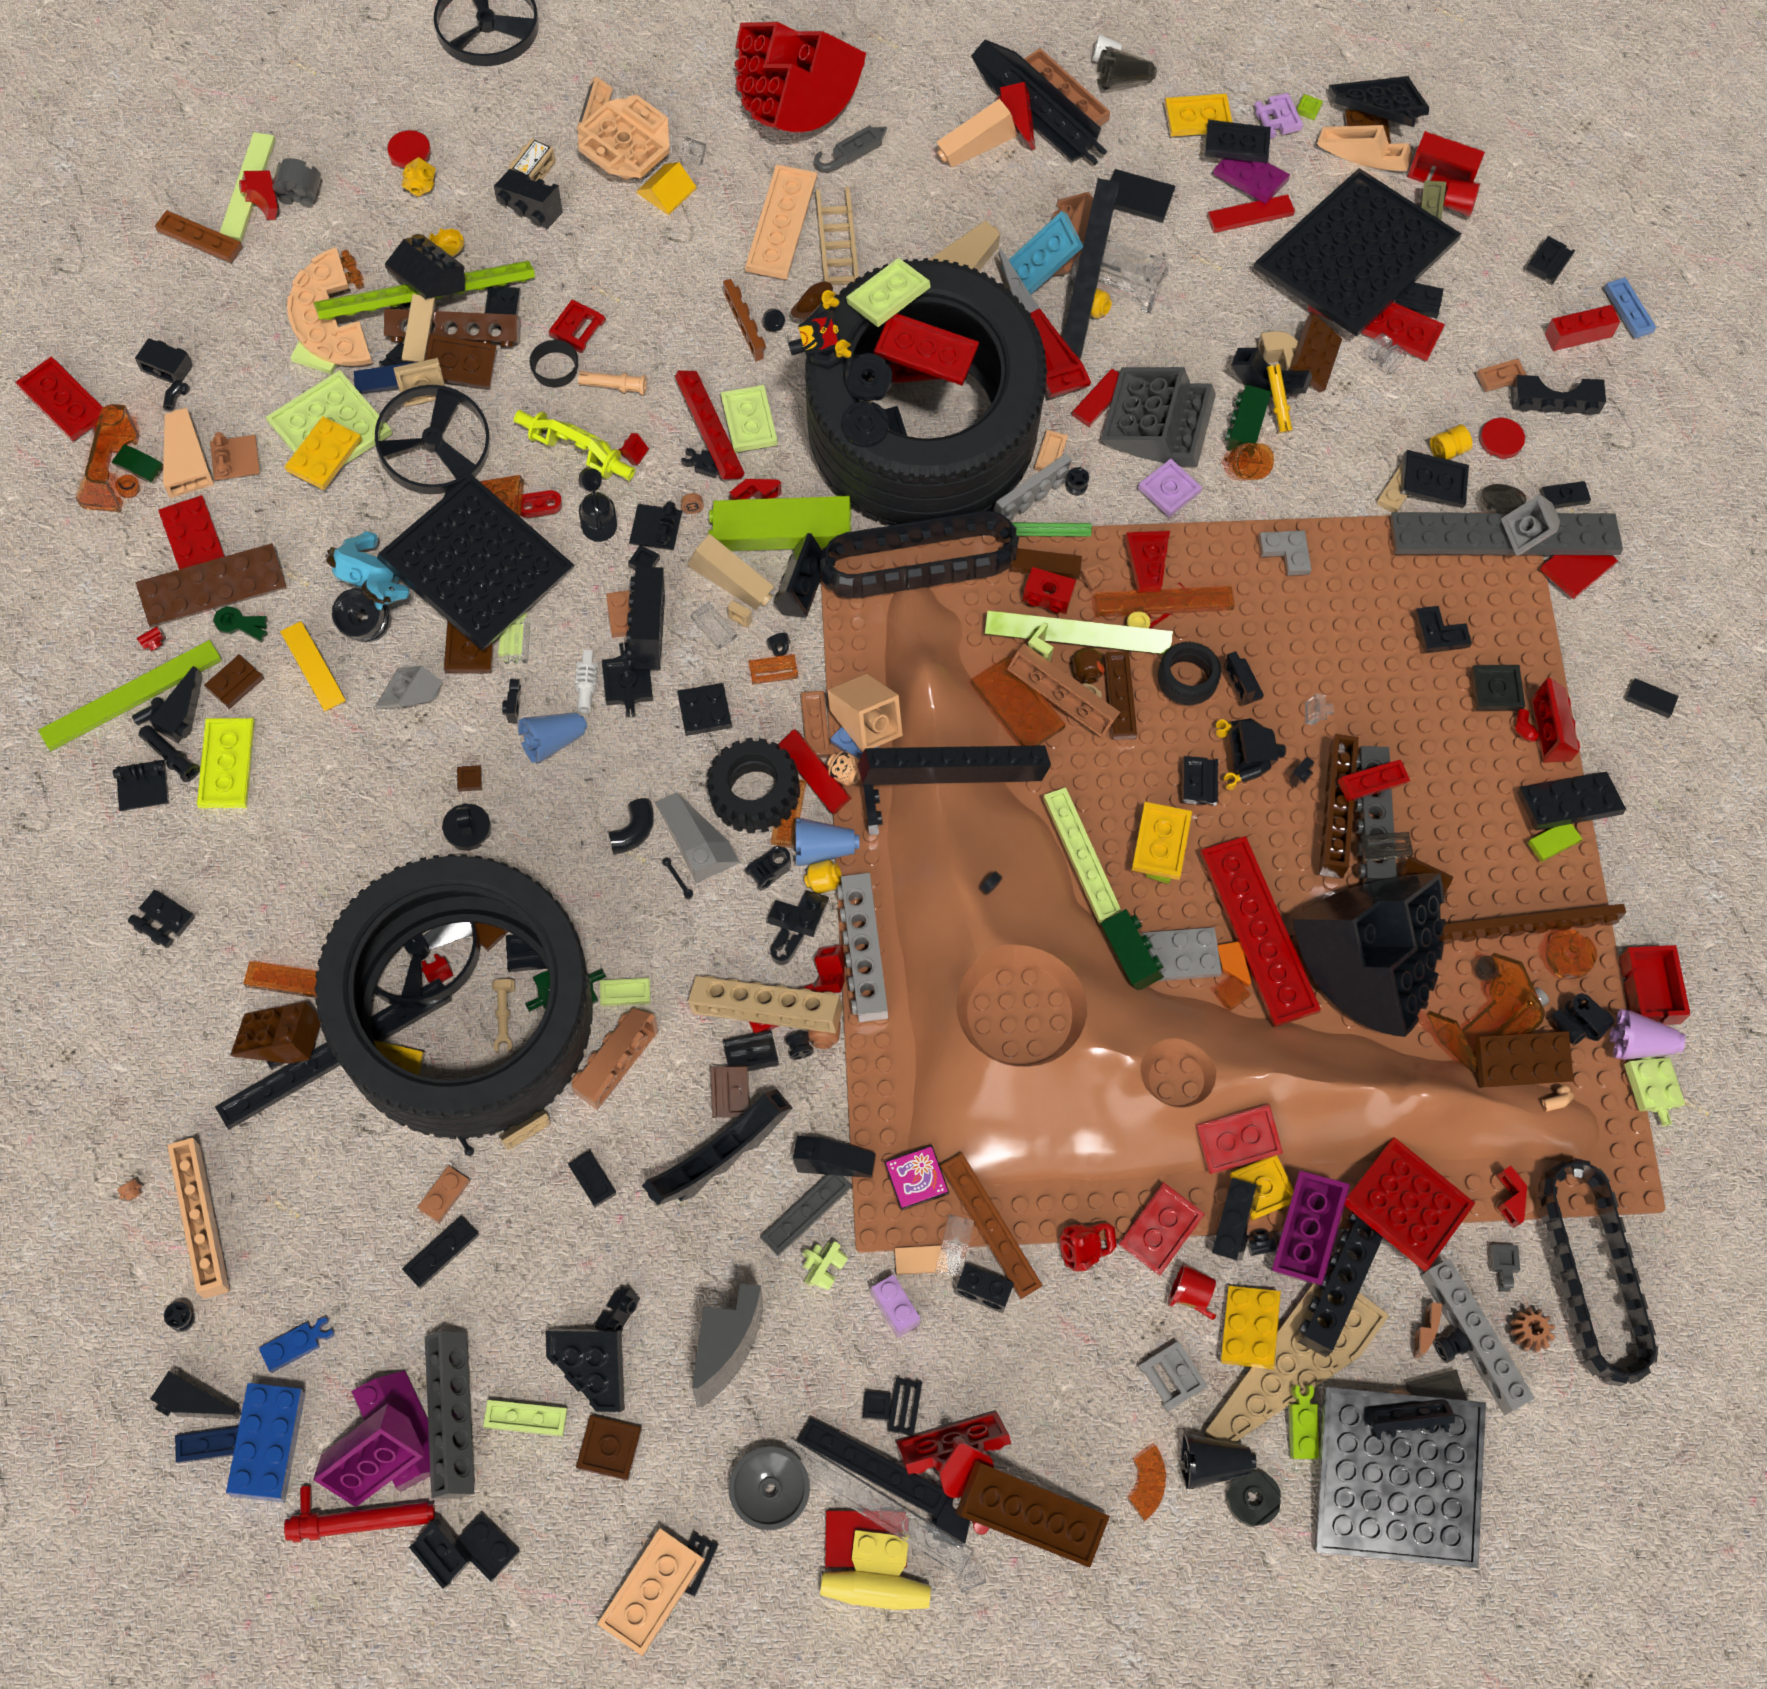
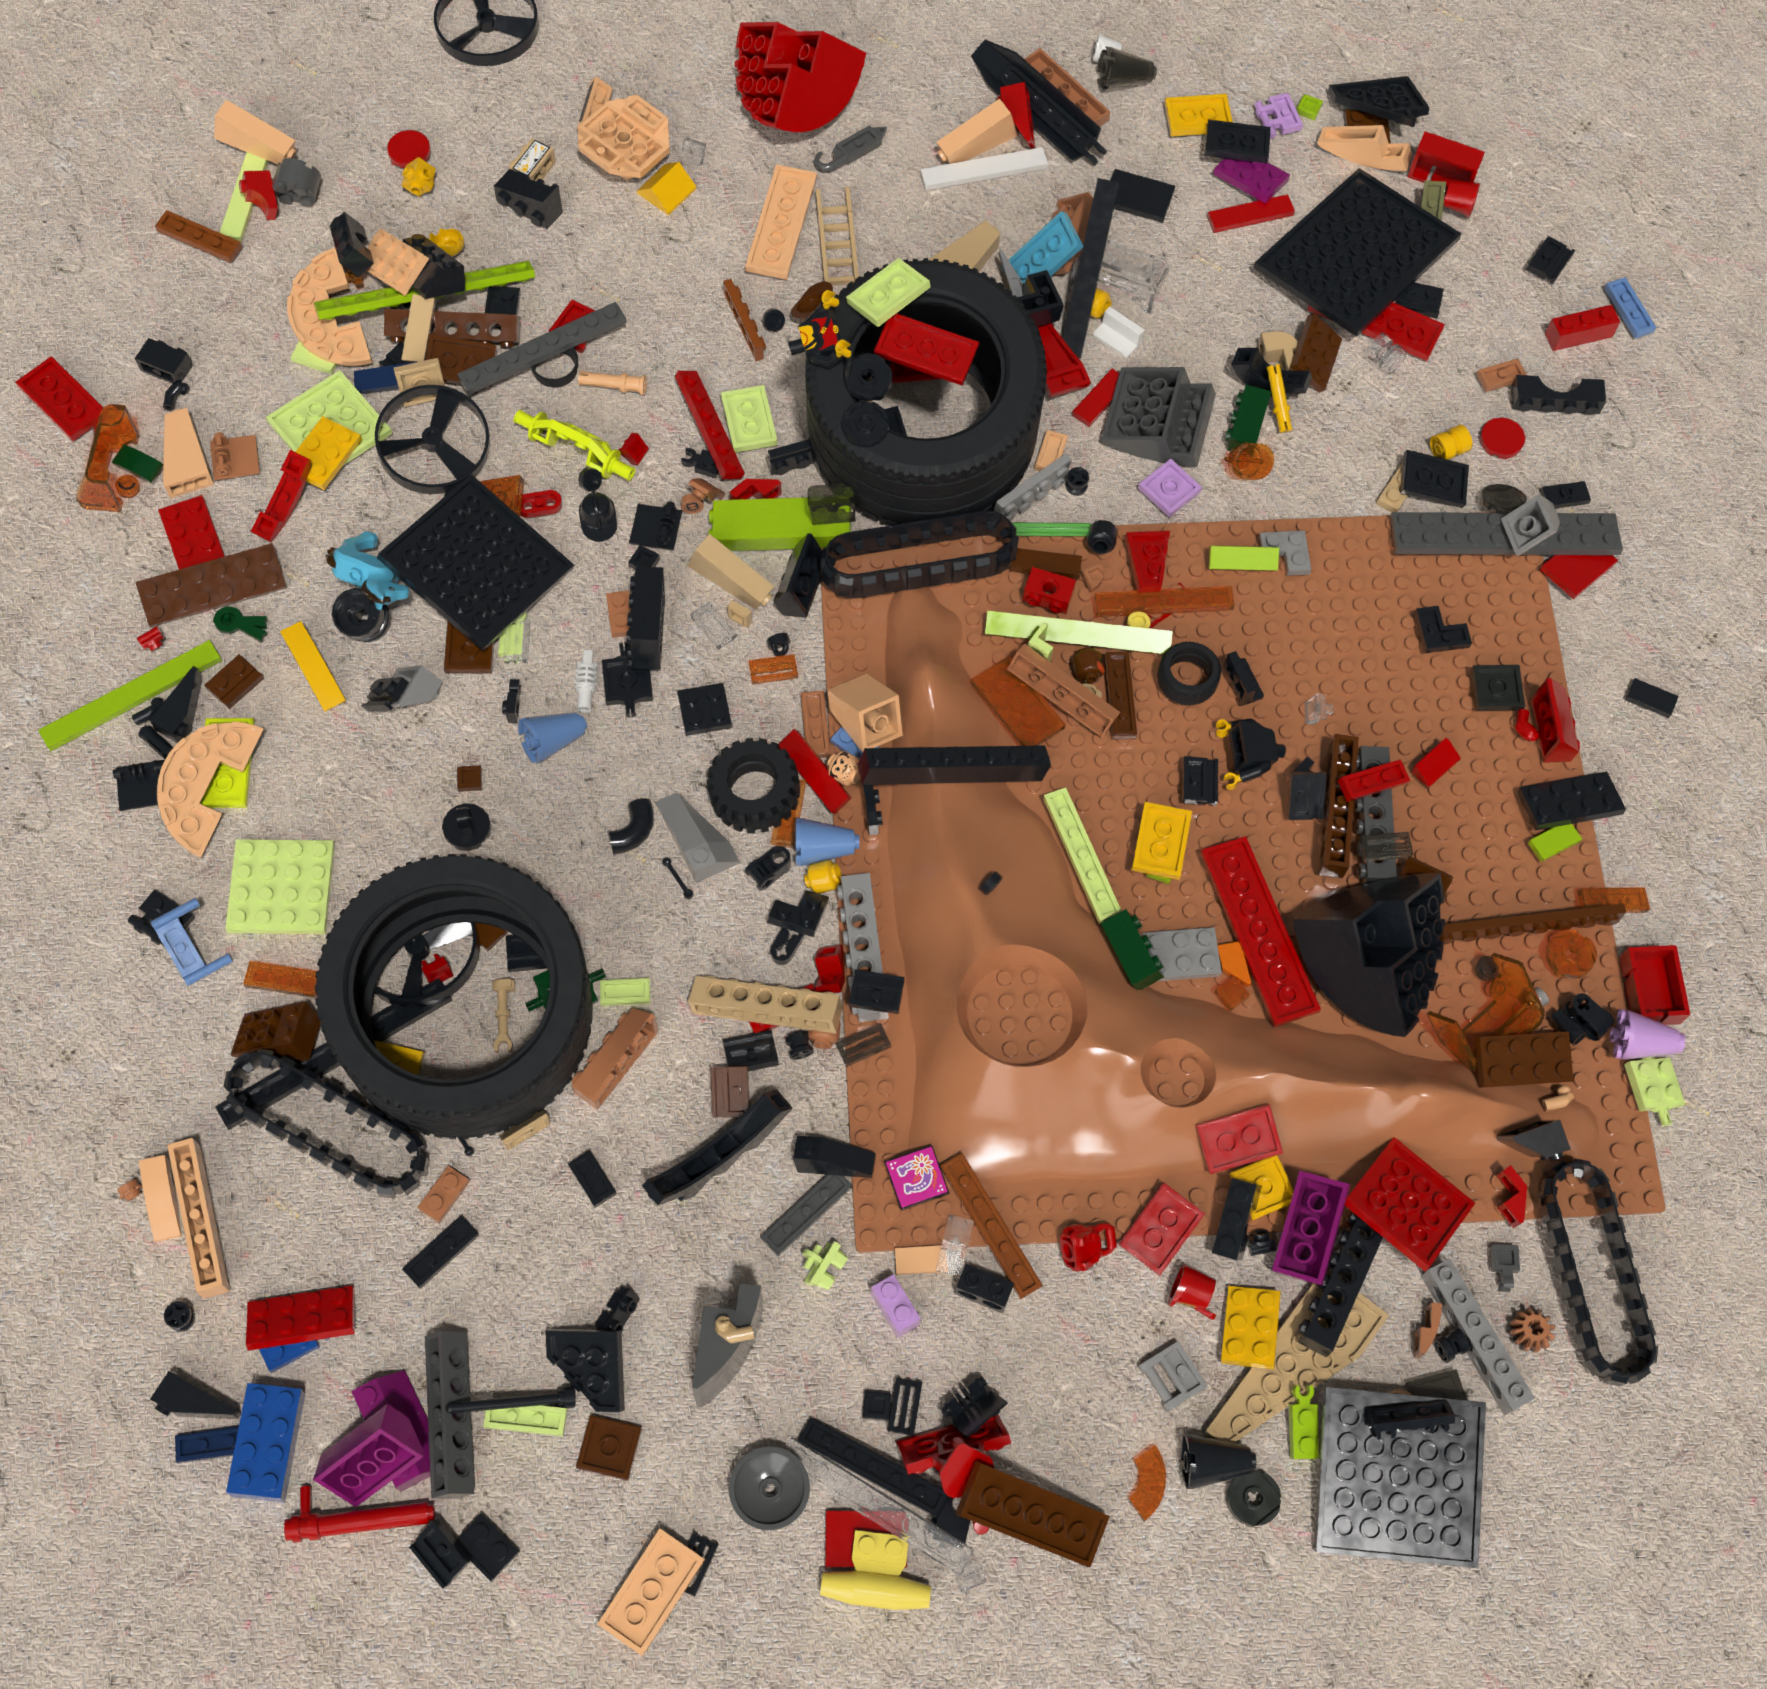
none -> light nougat slope [138,1155,182,1242]
none -> medium blue plate [150,898,233,986]
none -> light nougat plate [157,722,263,858]
none -> light nougat slope [214,100,297,165]
none -> black piece [223,1049,429,1199]
none -> yellowish green plate [225,839,335,934]
none -> red plate [246,1285,355,1351]
none -> red slope [251,450,311,542]
none -> black arch [330,212,374,277]
none -> black plate [361,677,409,712]
none -> light nougat plate [366,228,429,296]
none -> black piece [445,1386,576,1414]
none -> dark grey plate [457,302,627,395]
none -> nougat slope [688,478,725,502]
none -> tan arm [715,1316,754,1343]
none -> black plate [768,439,814,475]
none -> clear smoke piece [808,483,856,525]
none -> clear smoke tile [835,1023,891,1067]
none -> black plate [849,970,905,1014]
none -> white tile [920,147,1048,191]
none -> black hinge [940,1376,1008,1438]
none -> black brick [1018,270,1064,327]
none -> black head [1087,520,1118,554]
none -> white panel [1093,307,1145,359]
none -> lime tile [1208,545,1279,571]
none -> black plate [1287,771,1327,820]
none -> red slope [1411,737,1461,788]
none -> black slope [1496,1120,1571,1161]
none -> clear orange tile [1577,887,1650,913]

